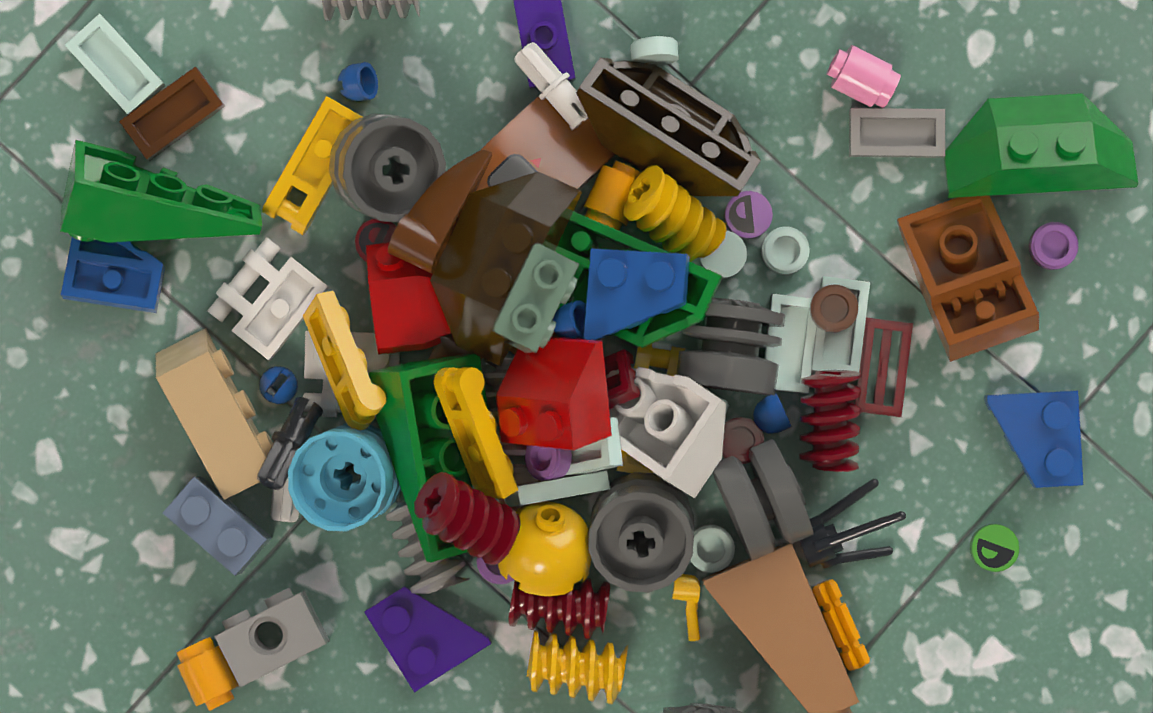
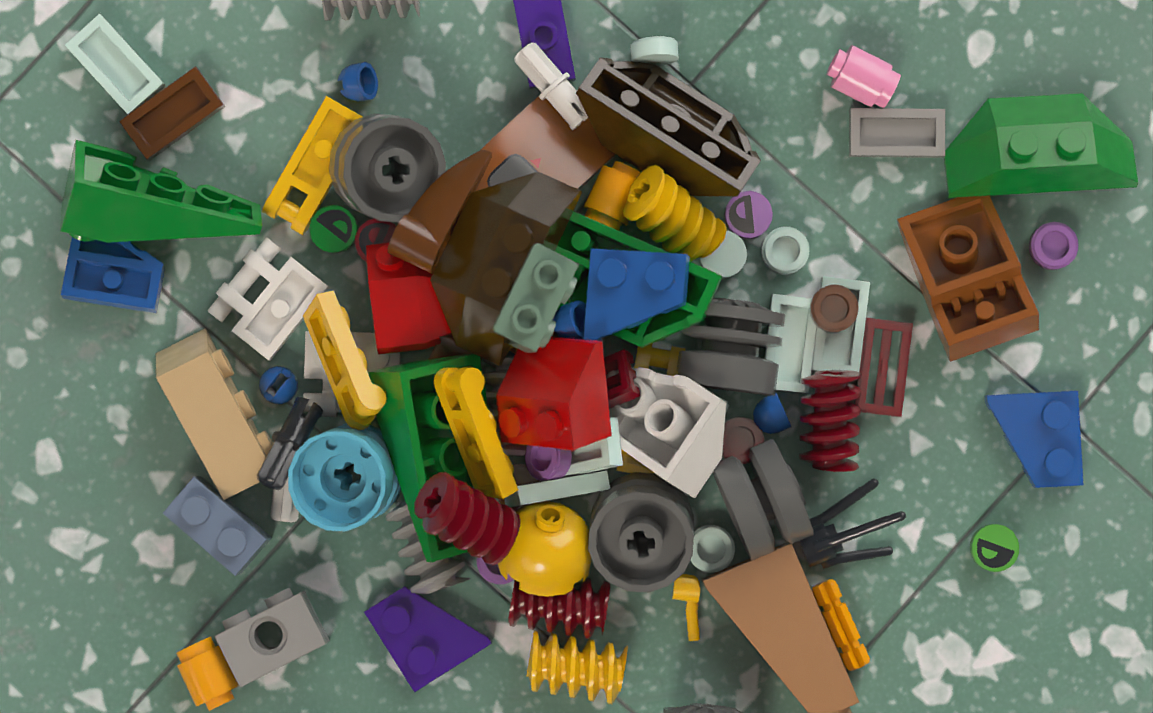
none -> green tile [309,205,358,253]

